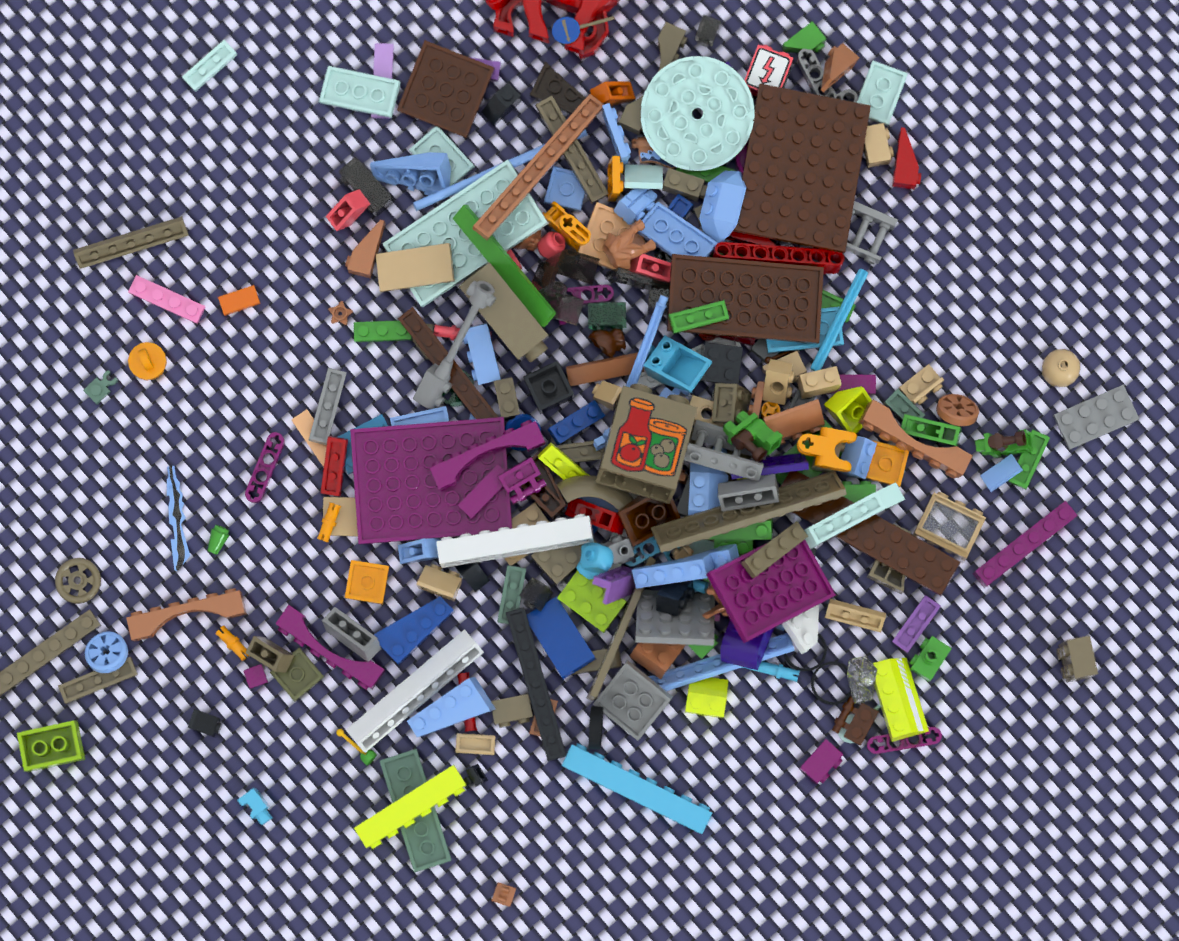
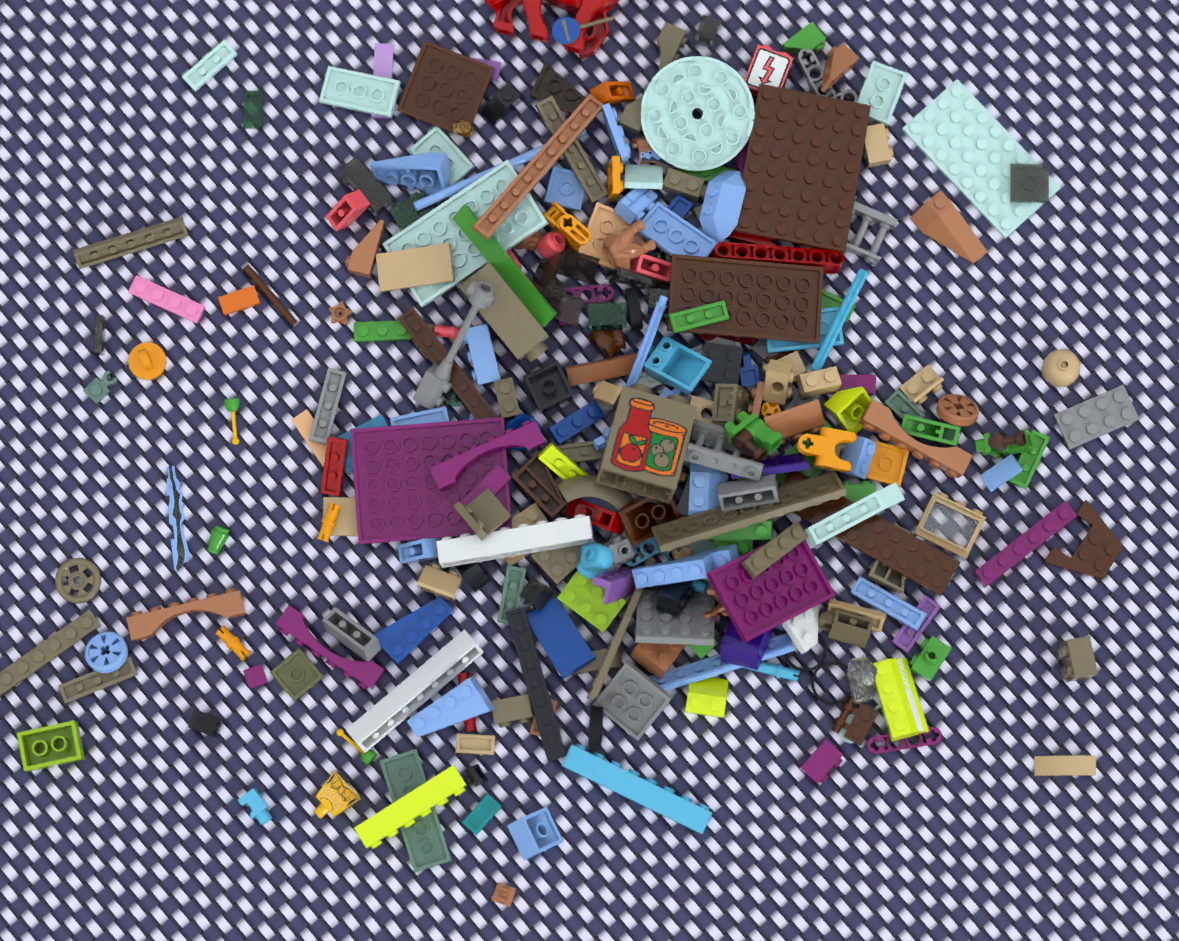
magenta beam [245,432,285,503] -> none
dark tan brick [245,636,295,673] -> none
light orange plate [345,560,389,605] -> none
magenta plate [497,457,547,504] -> none
red slope [892,127,921,190] -> none
none -> clear smoke tile [94,315,106,356]
none -> hinge [224,398,240,445]
none -> clear green tile [243,91,264,129]
none -> reddish brown bar [243,264,297,326]
none -> torso [313,772,361,819]
none -> clear green brick [389,192,432,231]
none -> clear yellow plate [452,121,474,136]
none -> dark tan bracket [454,489,511,541]
none -> teal tile [462,793,502,836]
none -> light blue slope [507,807,564,861]
none -> black tyre [625,287,643,330]
none -> blue plate [739,353,760,387]
none -> dark tan brick [818,609,873,648]
none -> light blue tile [850,576,927,631]
none -> light aqua plate [902,79,1061,239]
none -> nougat wedge [910,190,988,264]
none -> clear smoke tile [1010,164,1049,203]
none -> tan slope [1034,755,1096,776]
none -> reddish brown wing [1044,500,1124,580]

